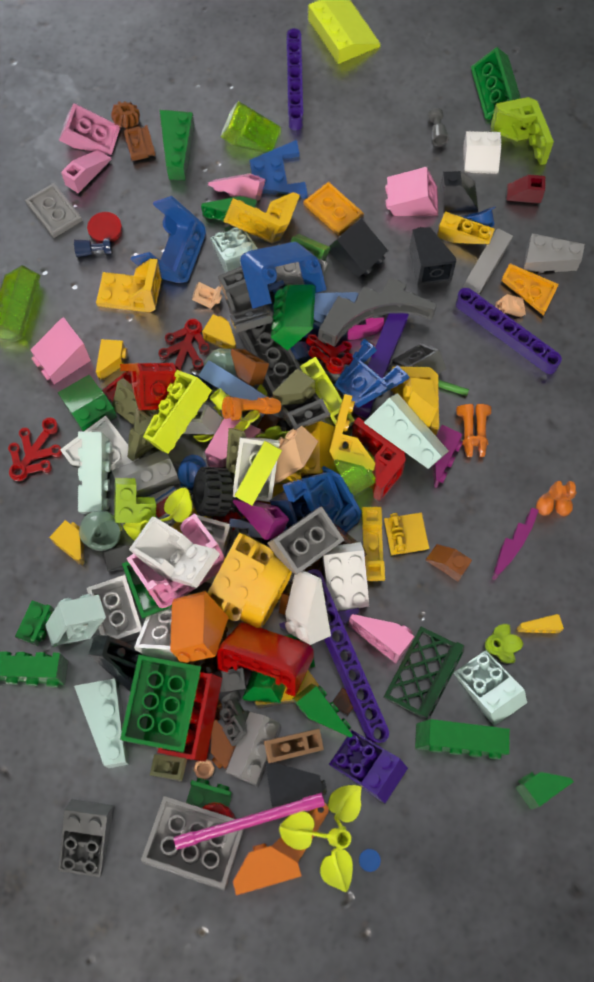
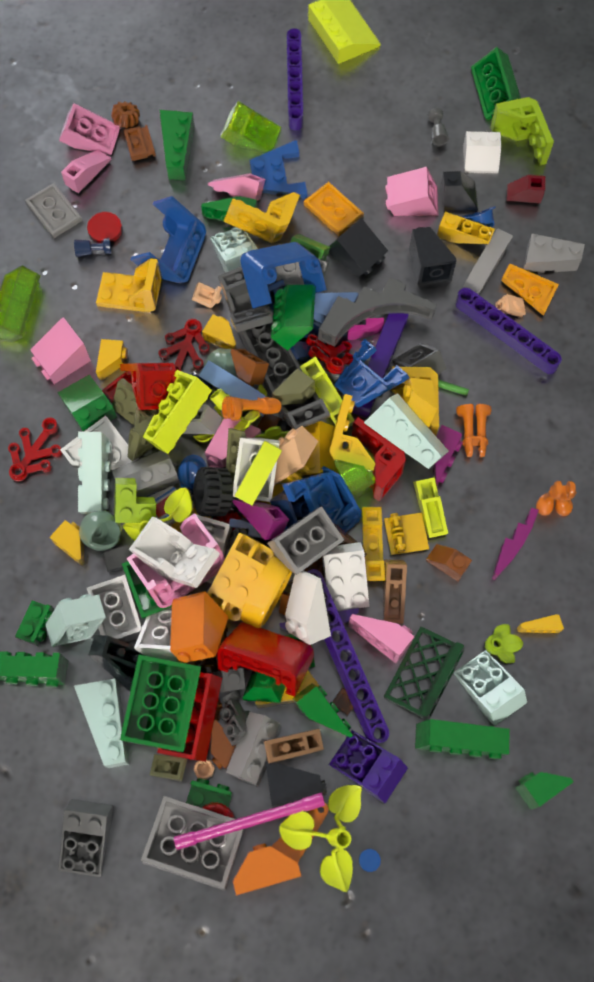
none -> medium nougat slope [383,559,407,623]
none -> neon yellow slope [413,477,448,538]

